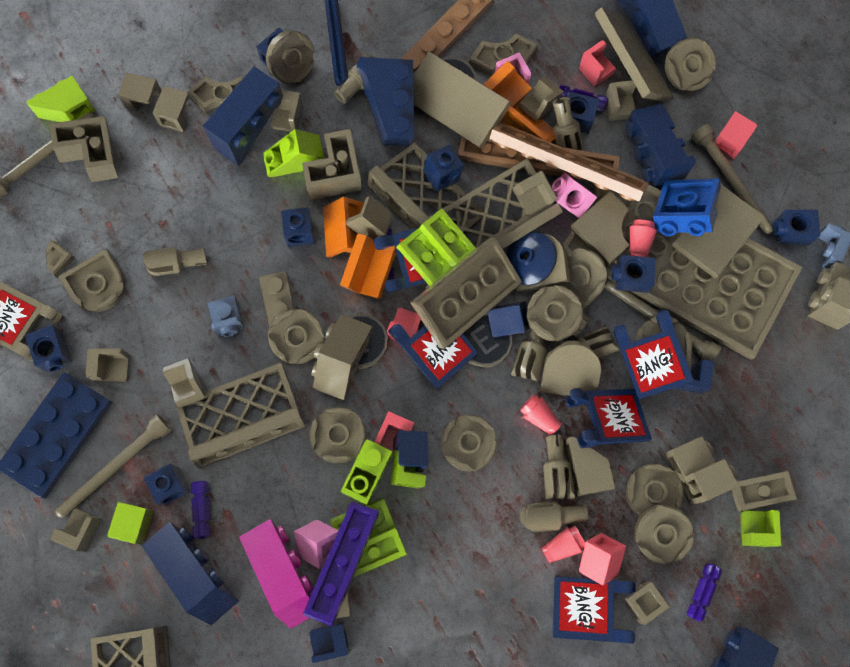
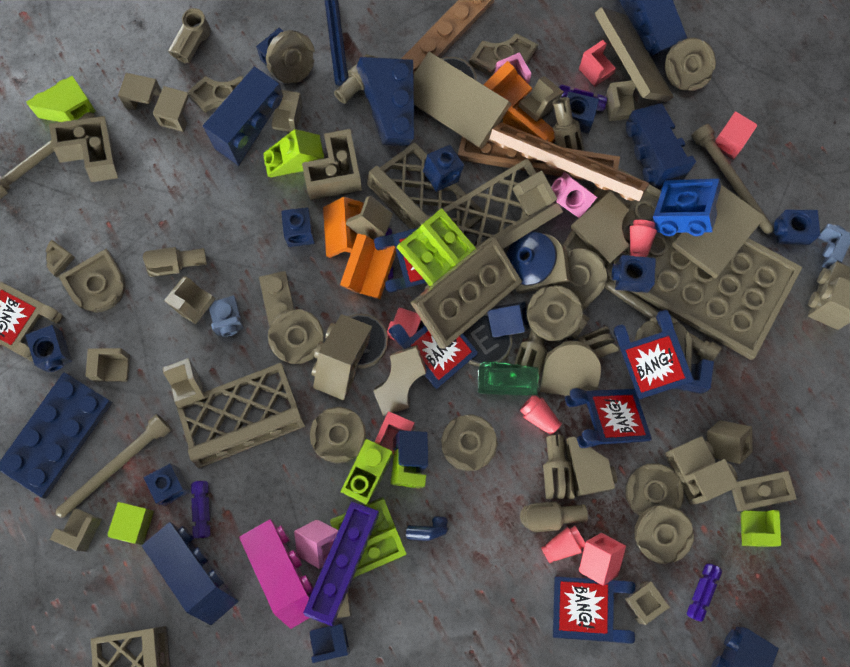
none -> dark tan panel [164,276,215,324]
none -> dark tan piece [168,8,211,64]
none -> tile [373,345,427,416]
none -> dark blue arm [406,516,449,541]
none -> clear green slope [478,361,539,395]
none -> dark tan panel [707,420,753,464]

